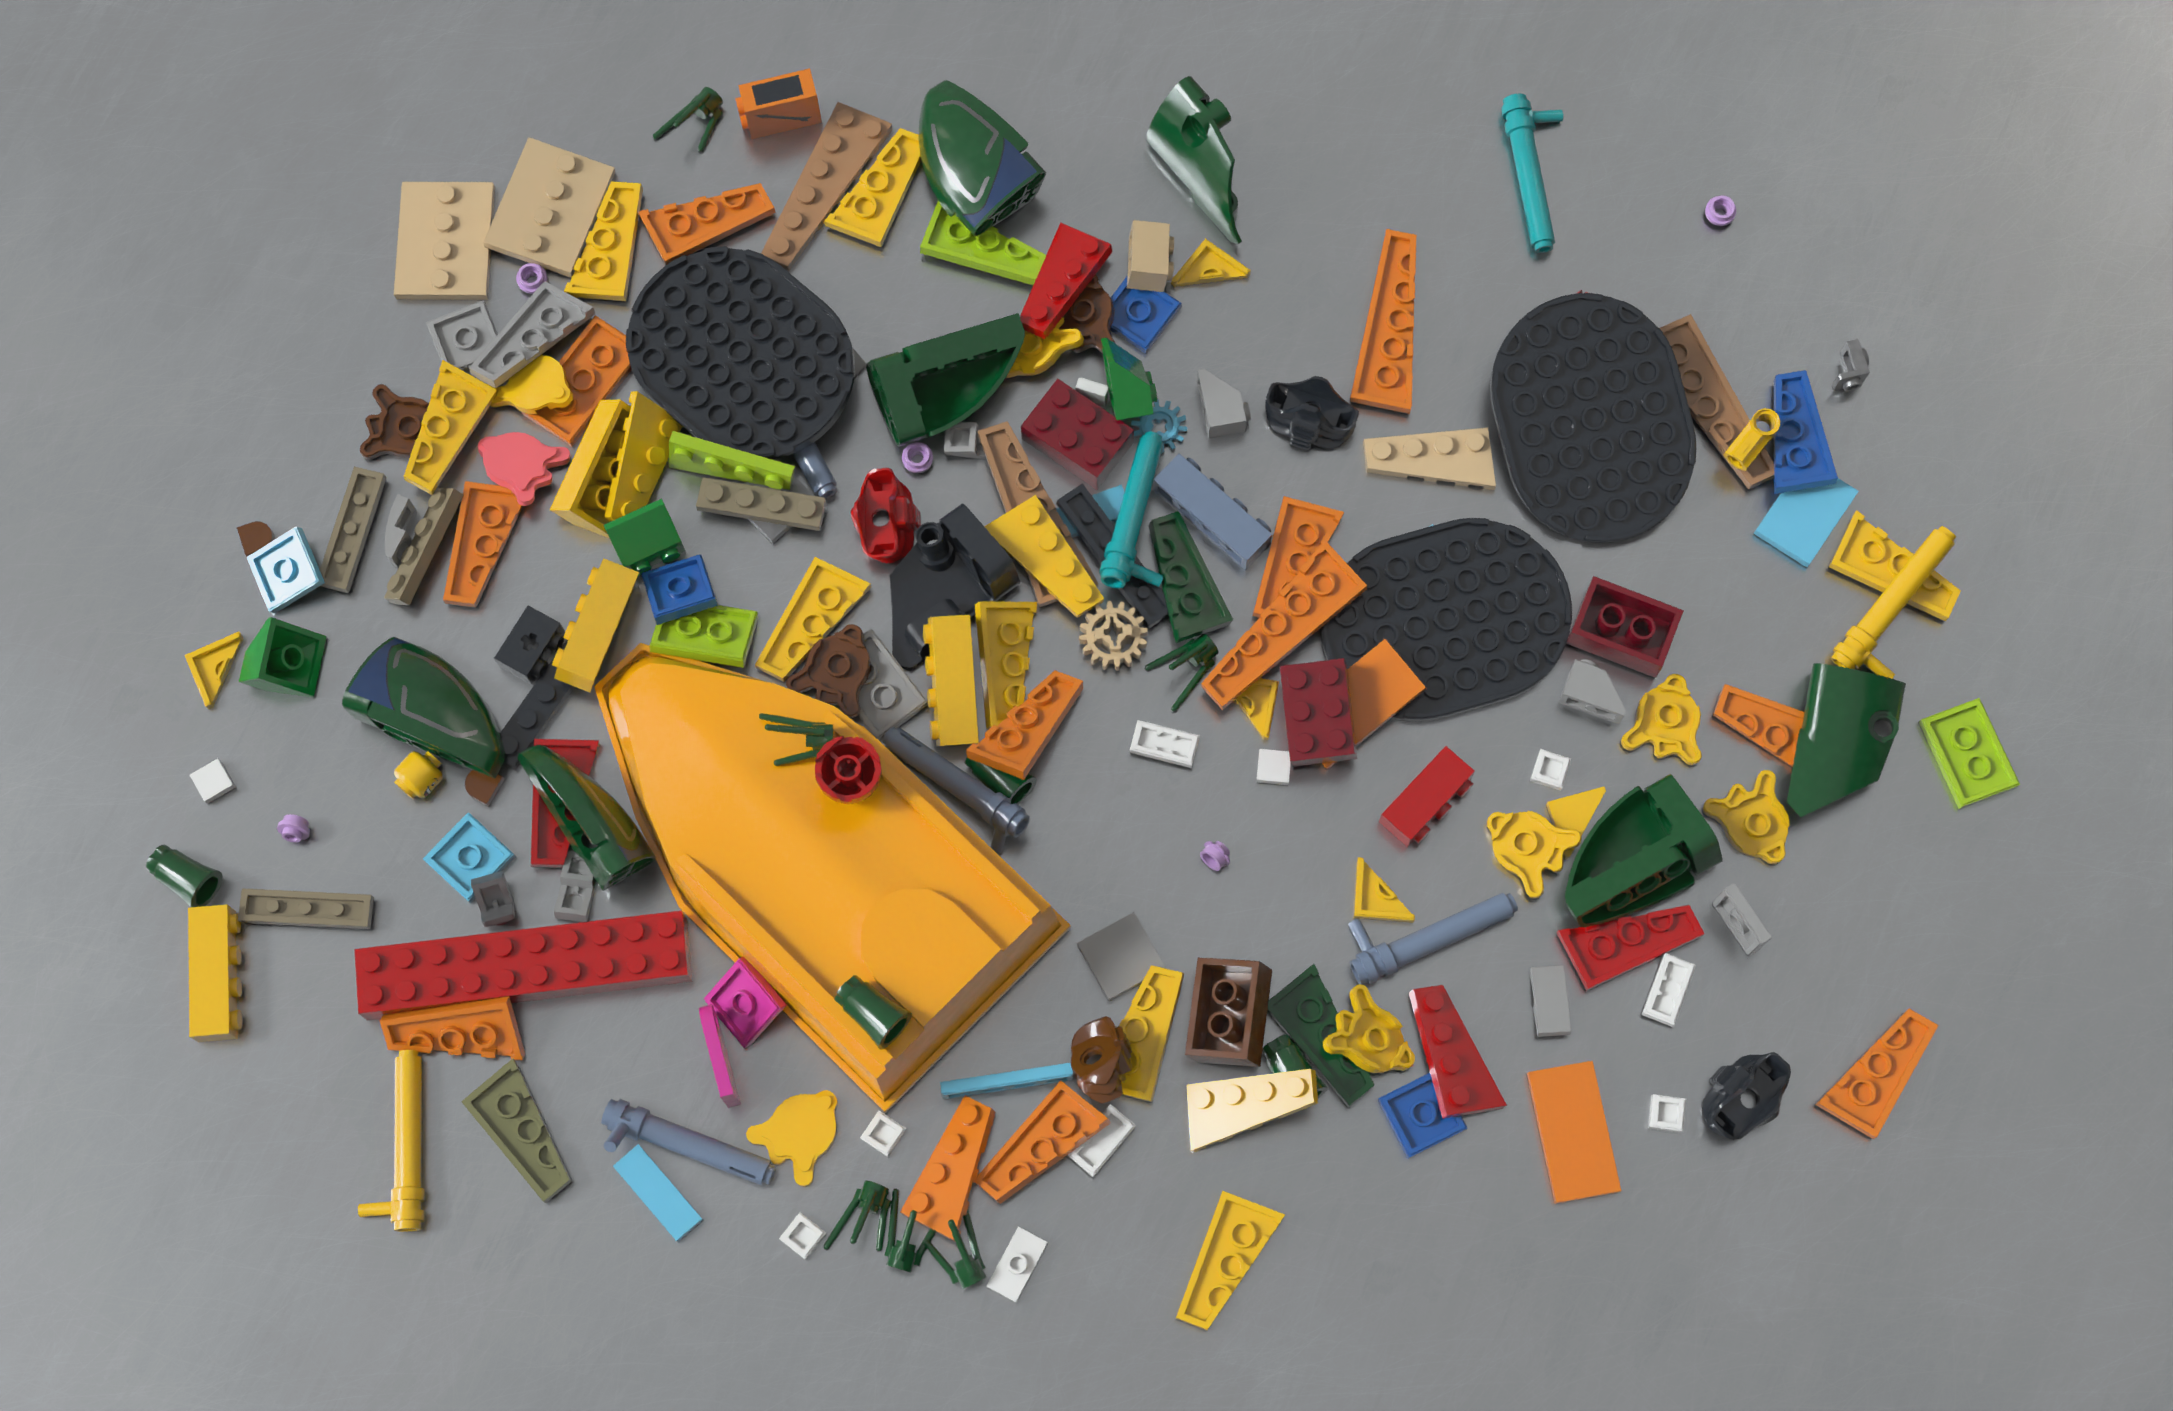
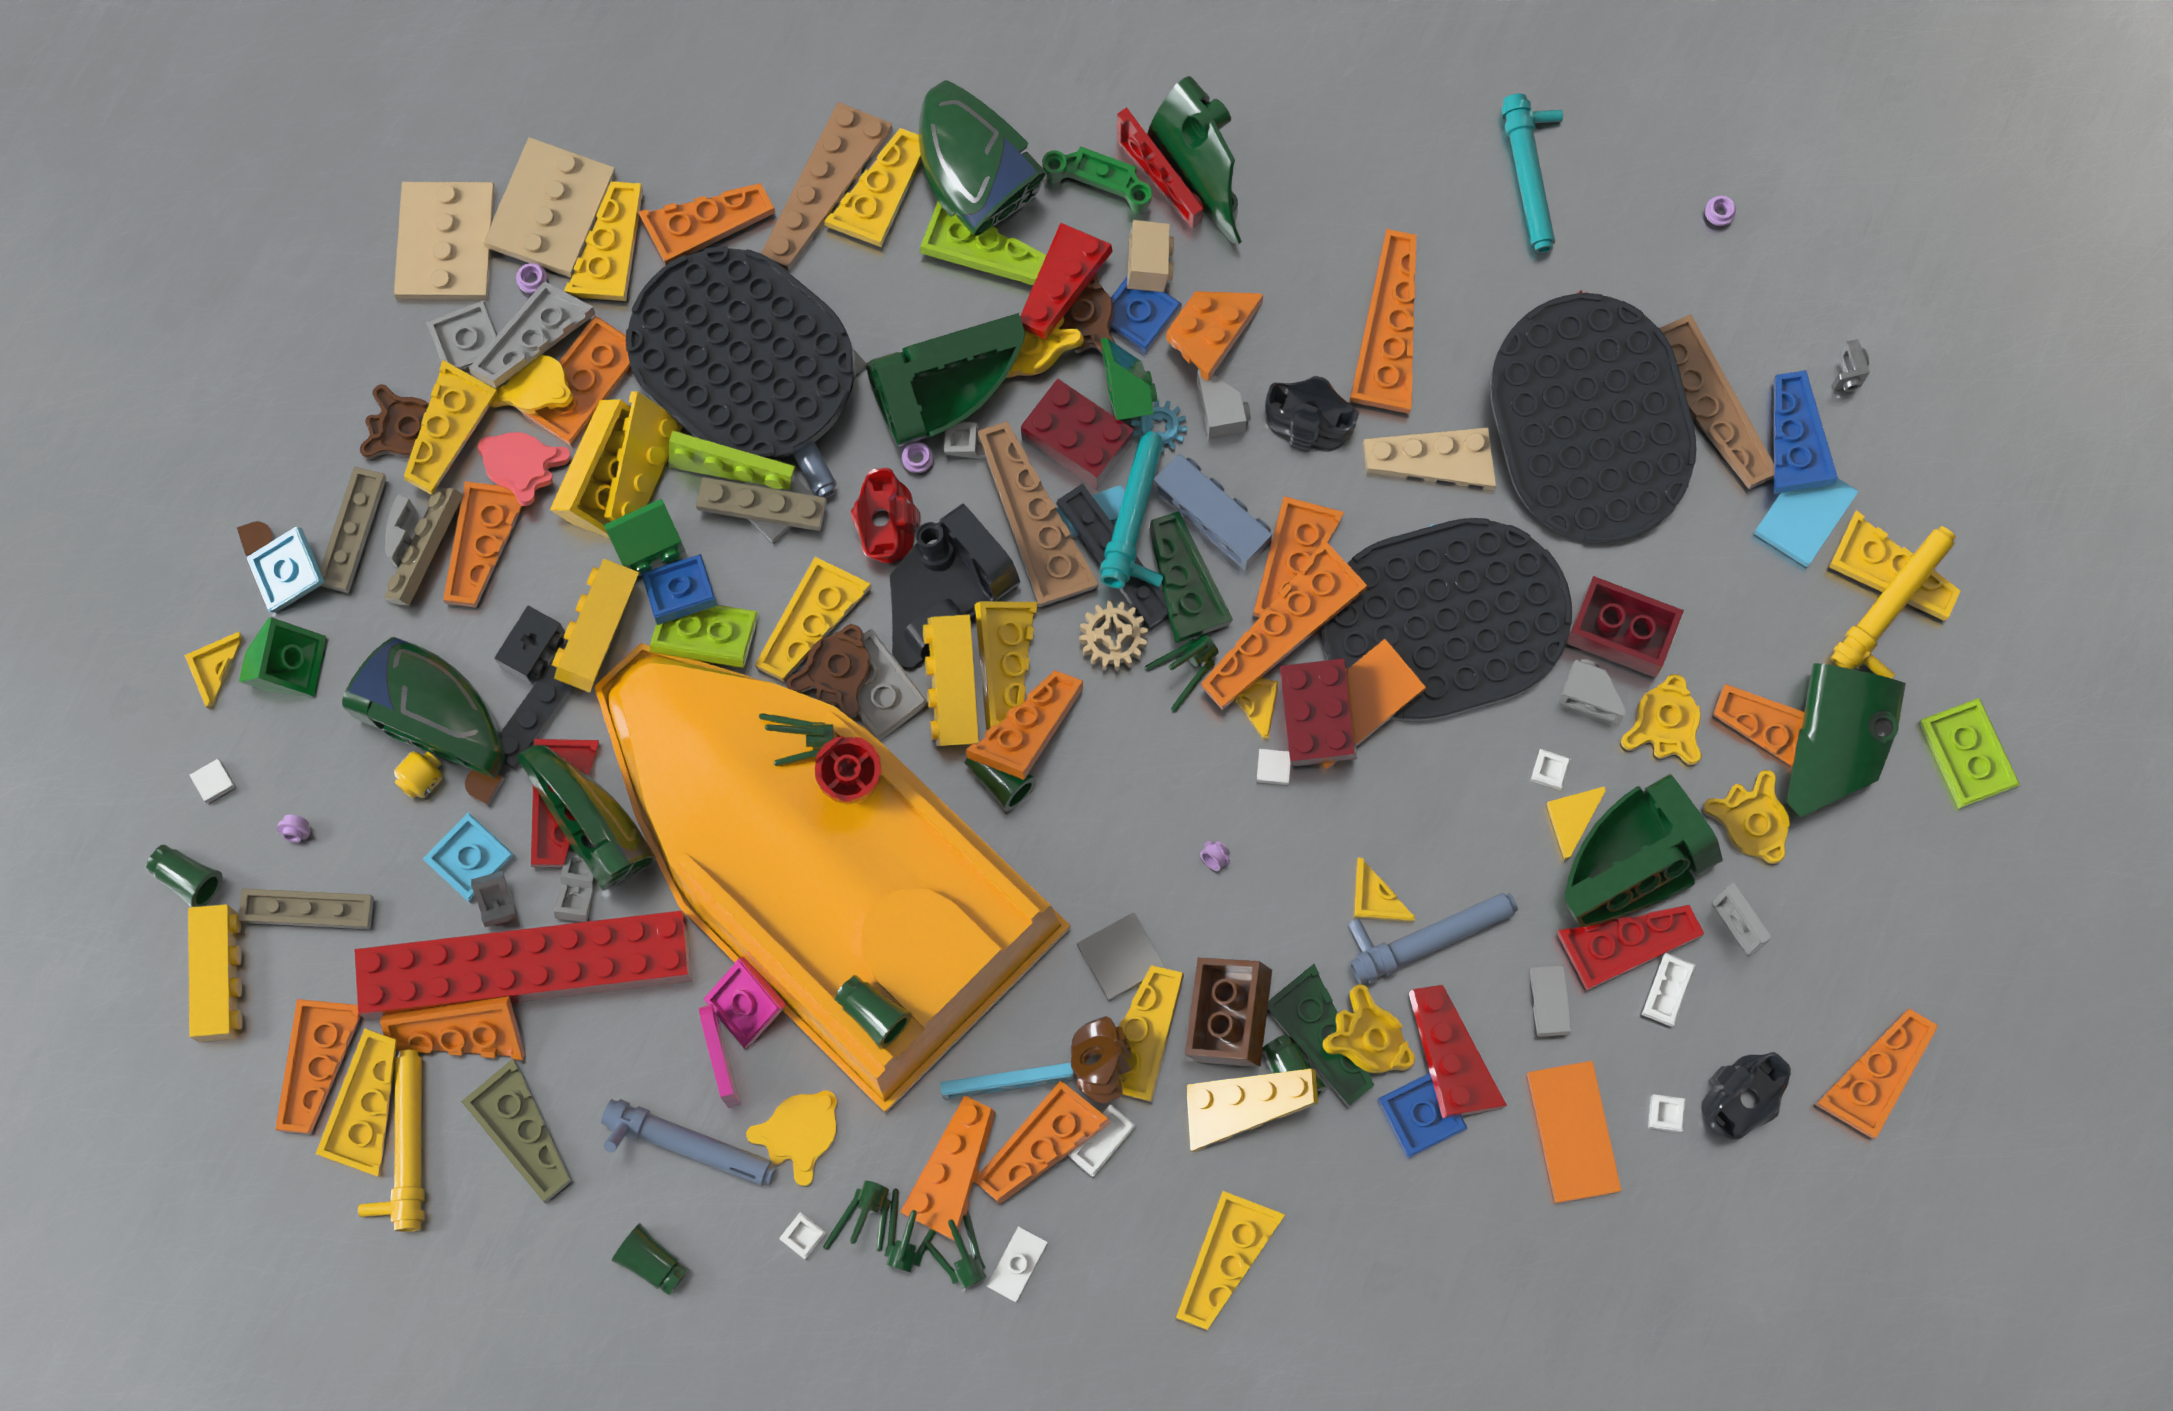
medium azure tile [613,1144,703,1242] -> none
dark green plant [653,87,723,152] -> none
orange brick [735,68,822,139] -> none
white tile [860,1111,907,1157] -> none
sand blue cylinder [883,727,1030,854] -> none
yellow wing [984,495,1104,618] -> none
white tile [1075,378,1108,408] -> none
white plate [1130,720,1200,768] -> none
yellow tile [1171,238,1251,287] -> none
red brick [1379,746,1475,847] -> none
yellow tile [1487,811,1582,899] -> none
yellow piece [1723,408,1780,471] -> none
none -> orange wing [275,999,361,1135]
none -> yellow wing [315,1028,397,1177]
none -> dark green plant [611,1223,689,1295]
none -> green plate [1042,146,1152,214]
none -> red wing [1117,107,1204,228]
none -> orange wing [1166,291,1263,381]

